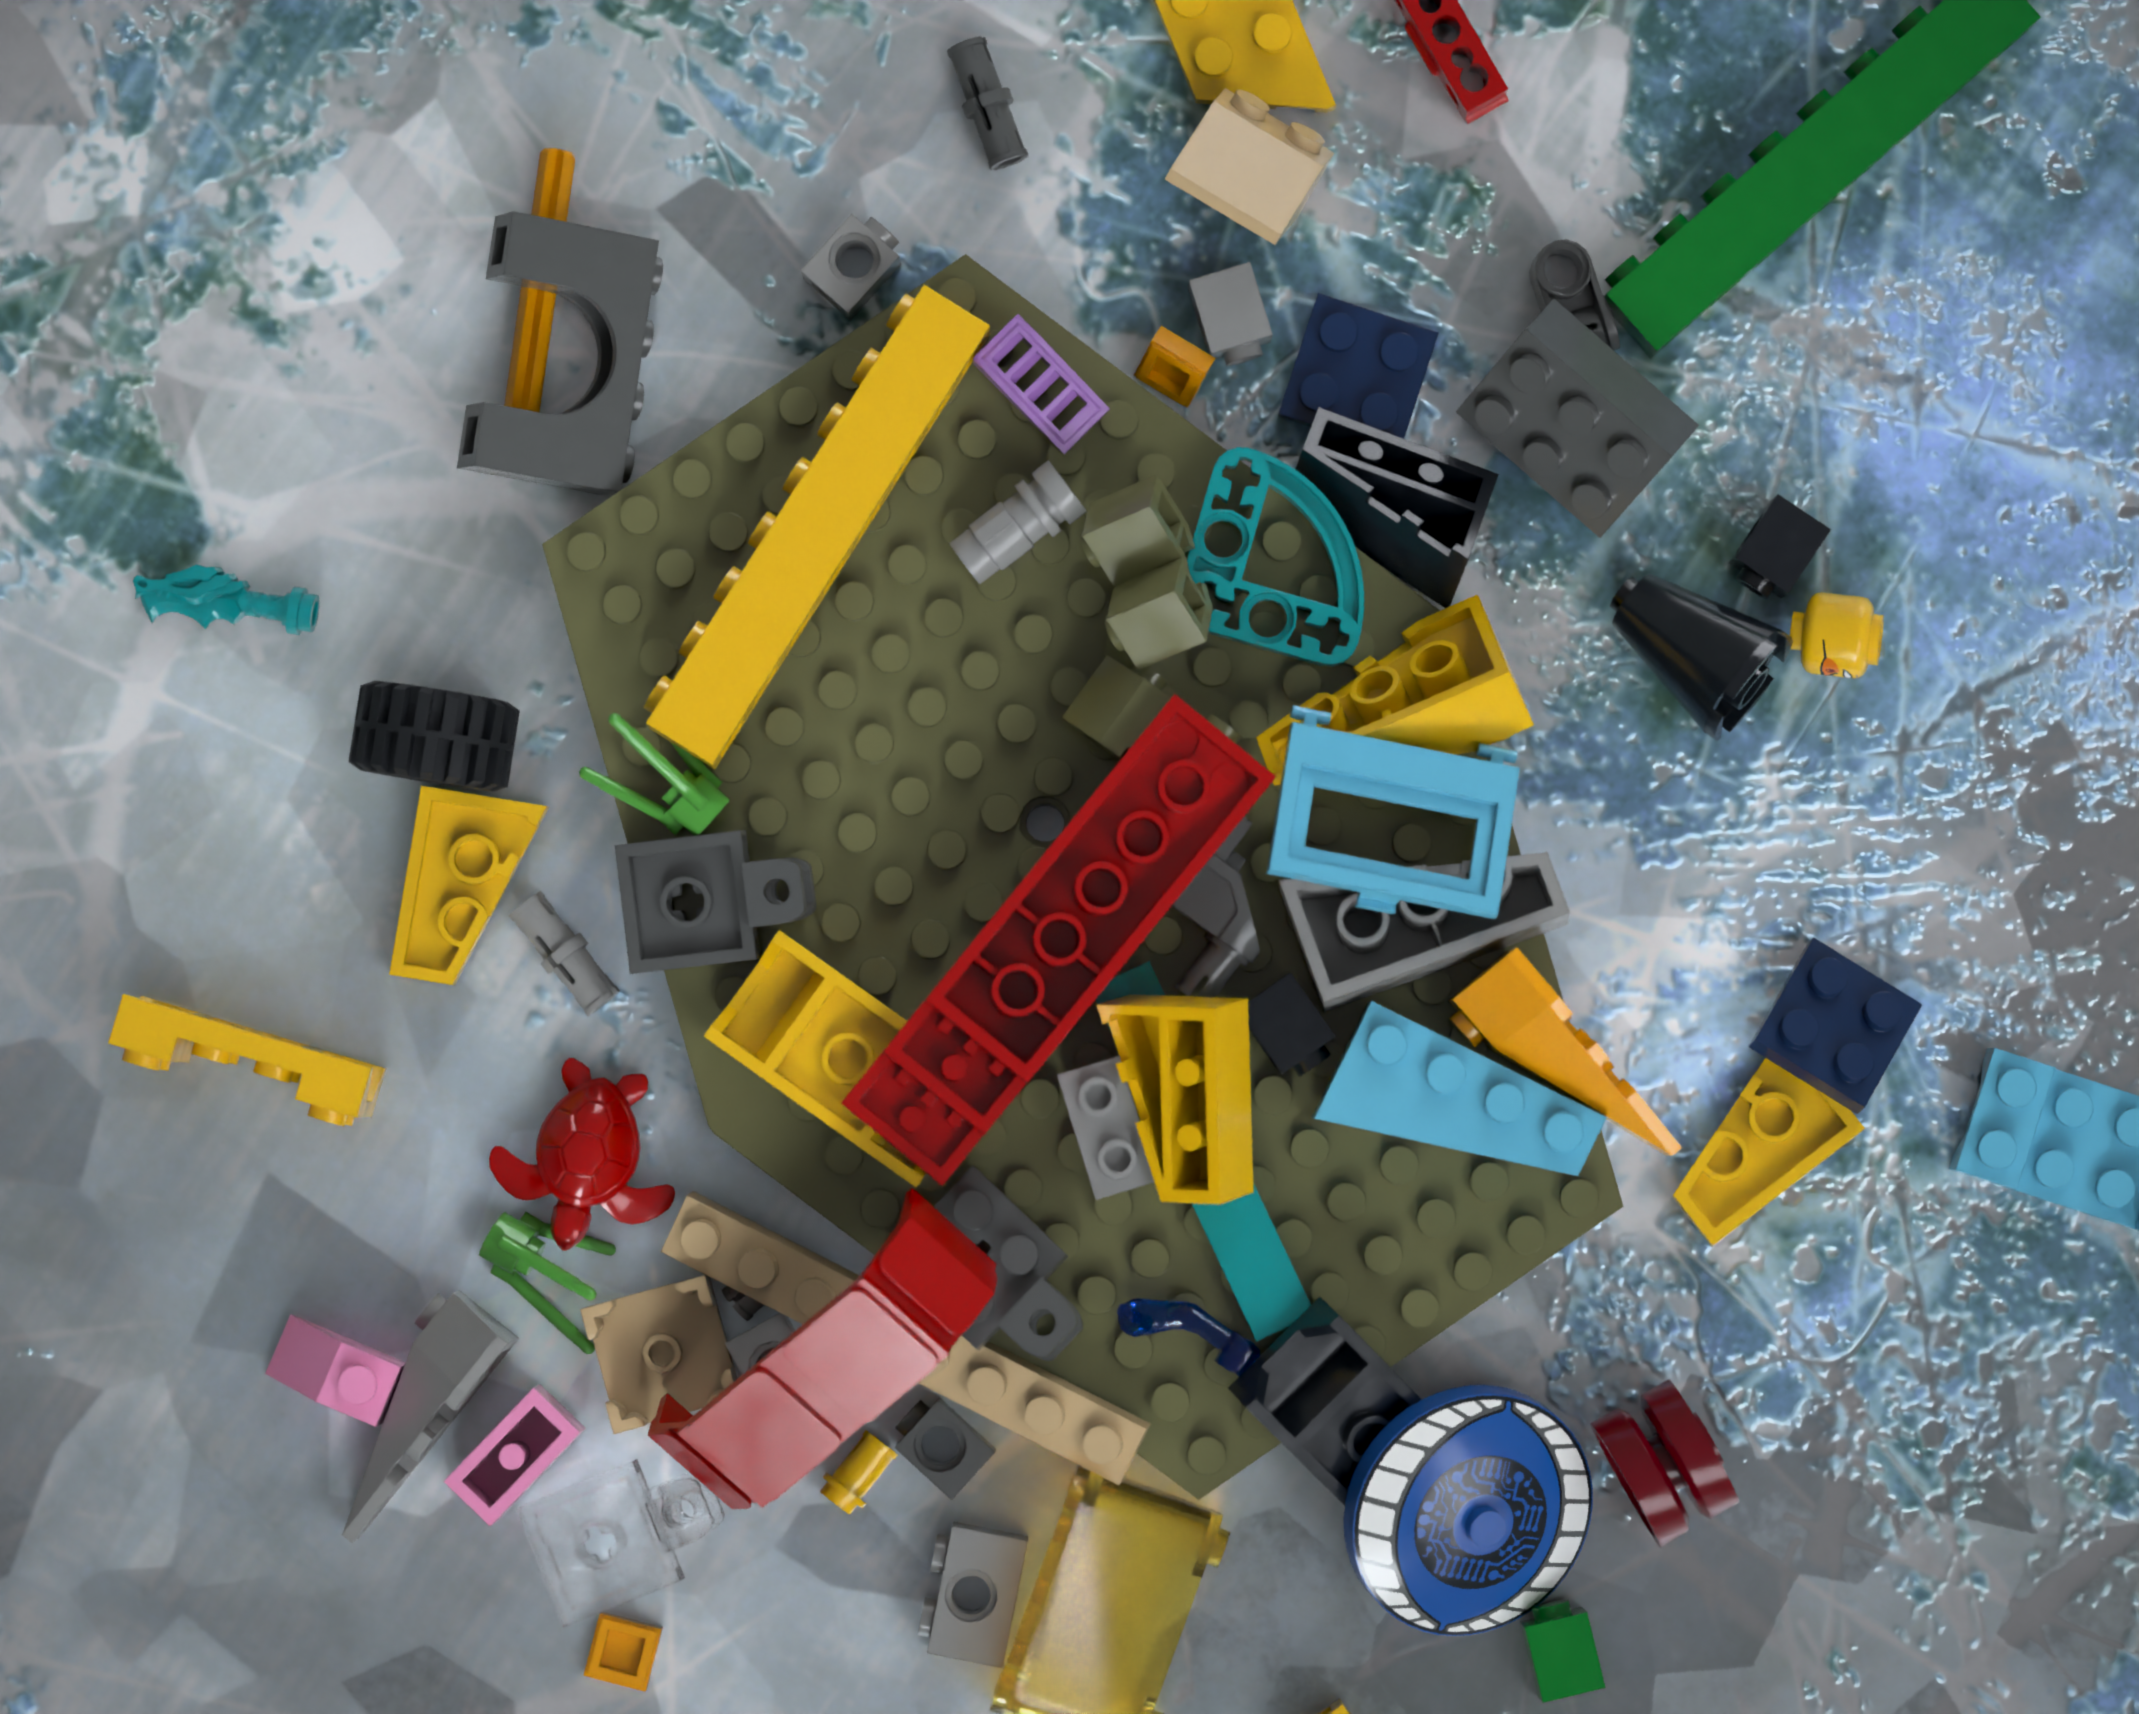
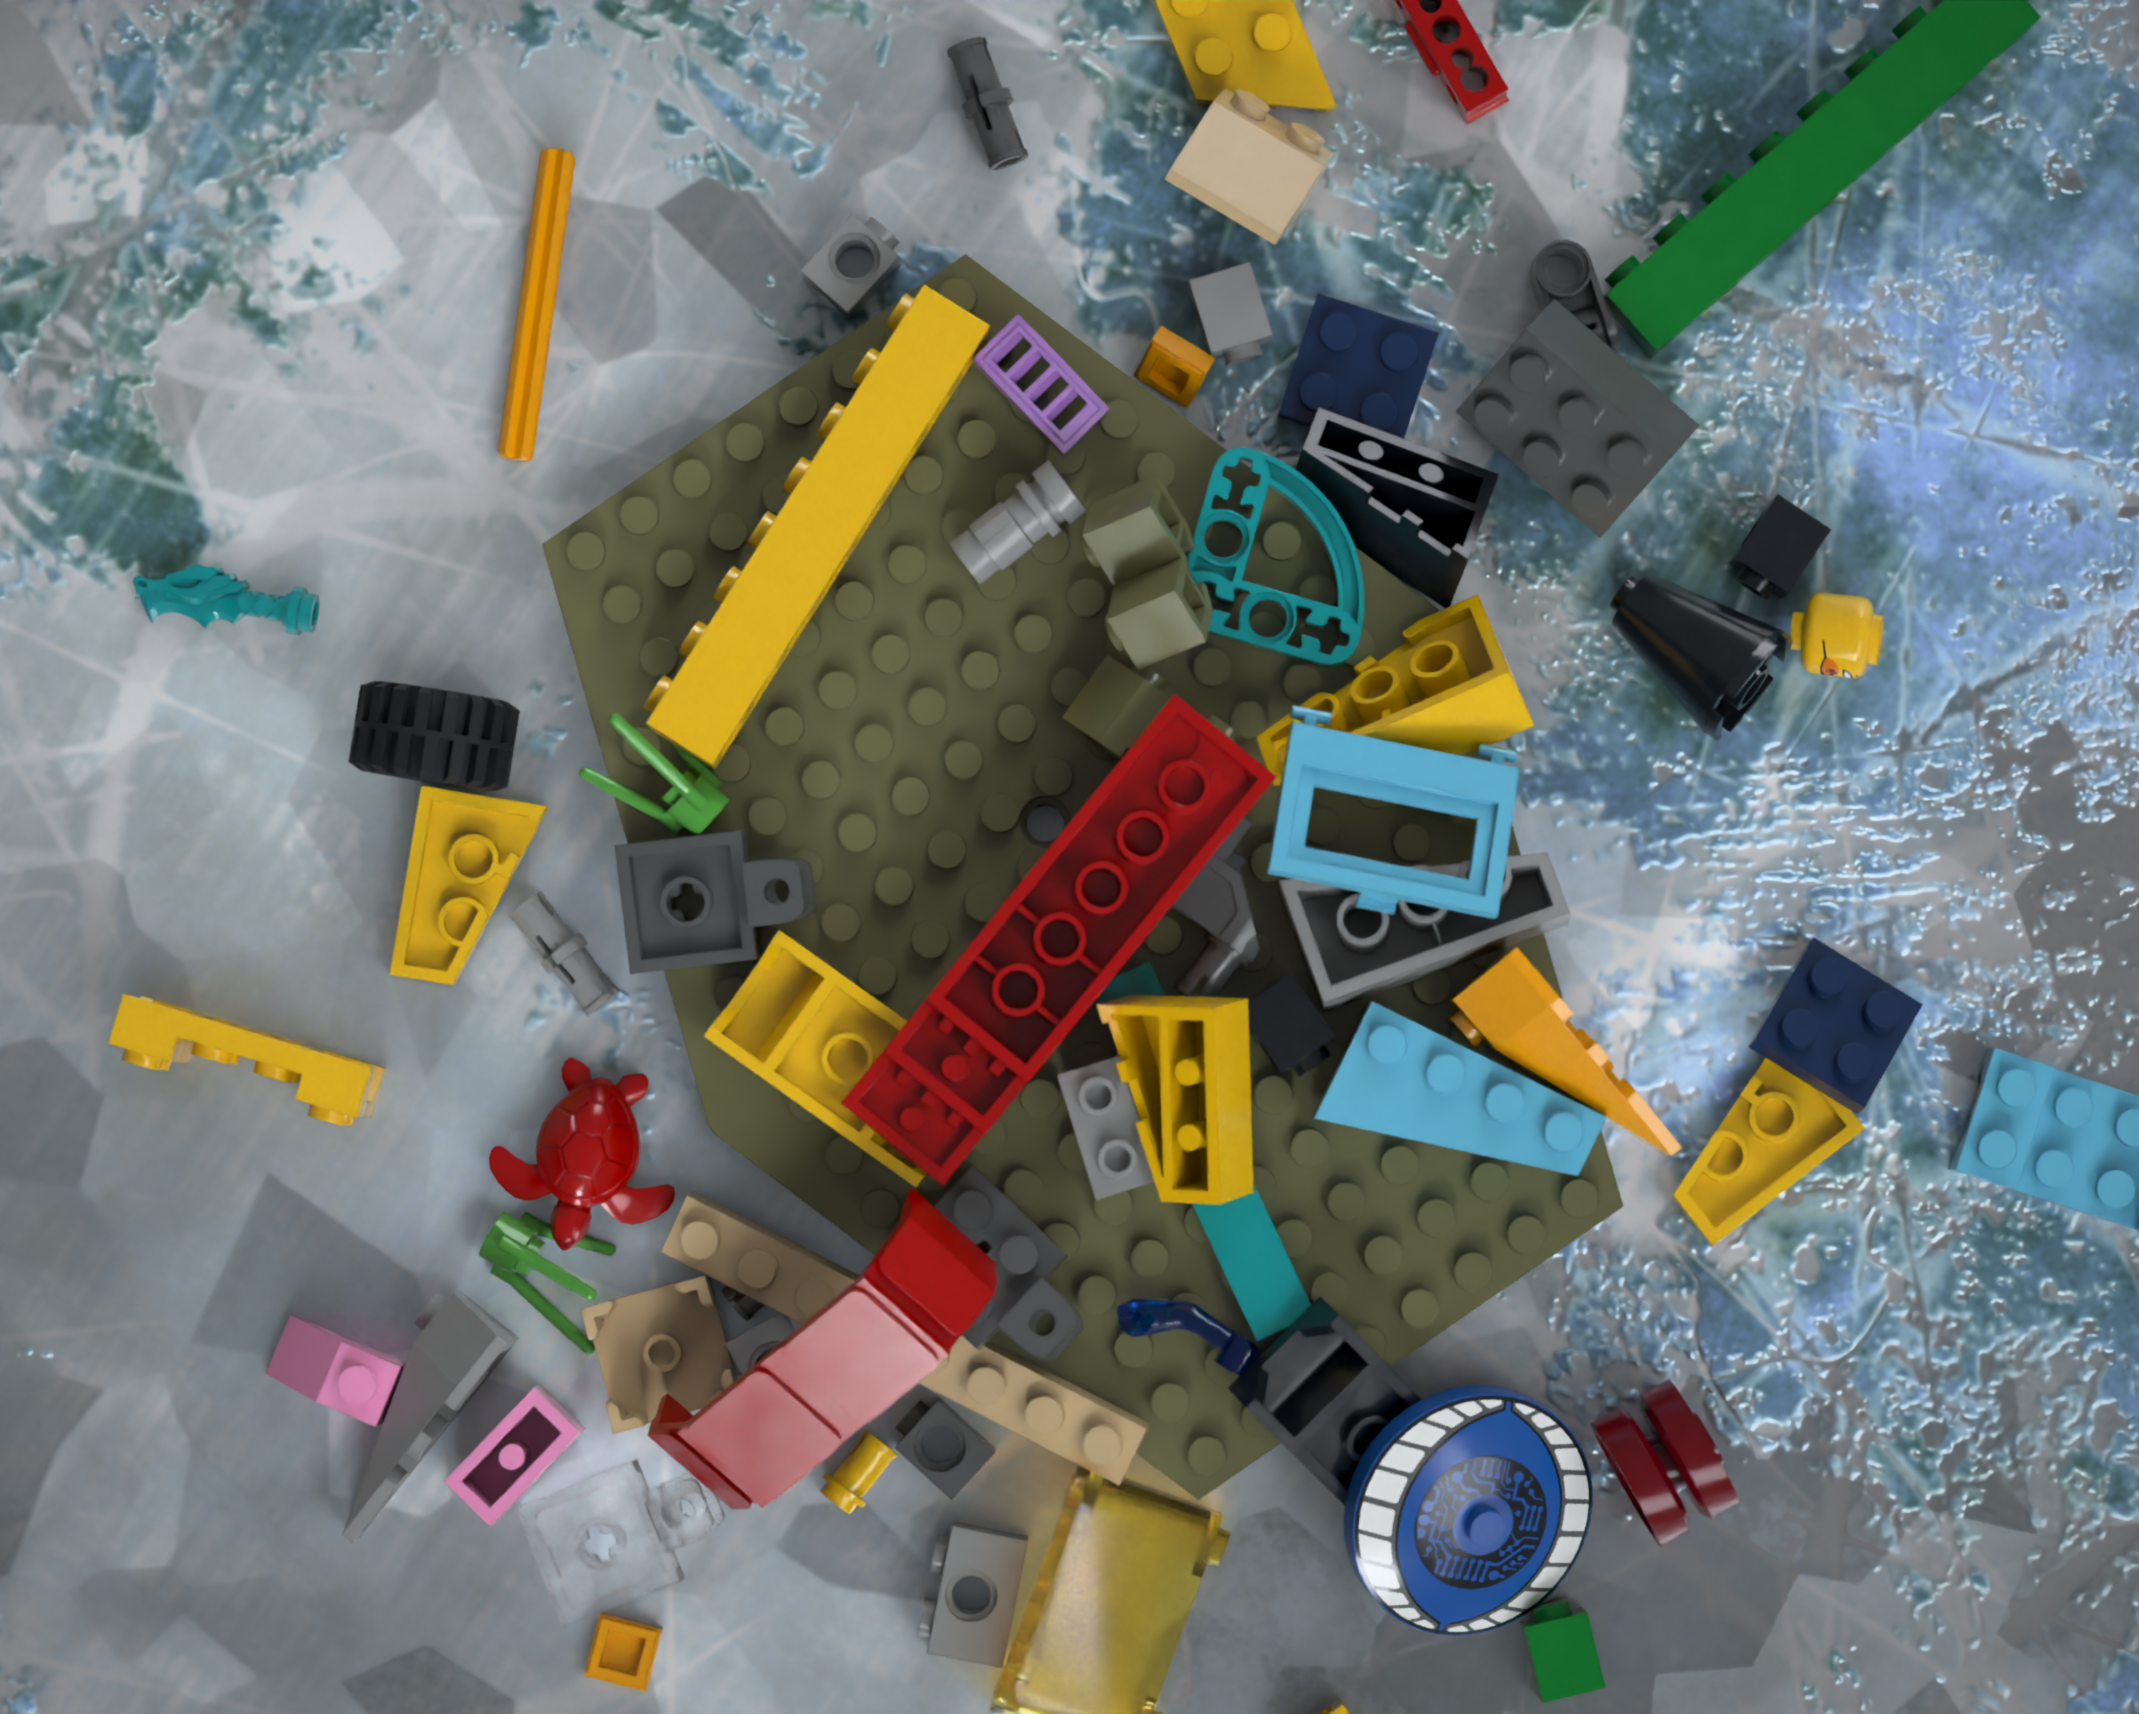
dark grey arch [457,211,663,495] -> none

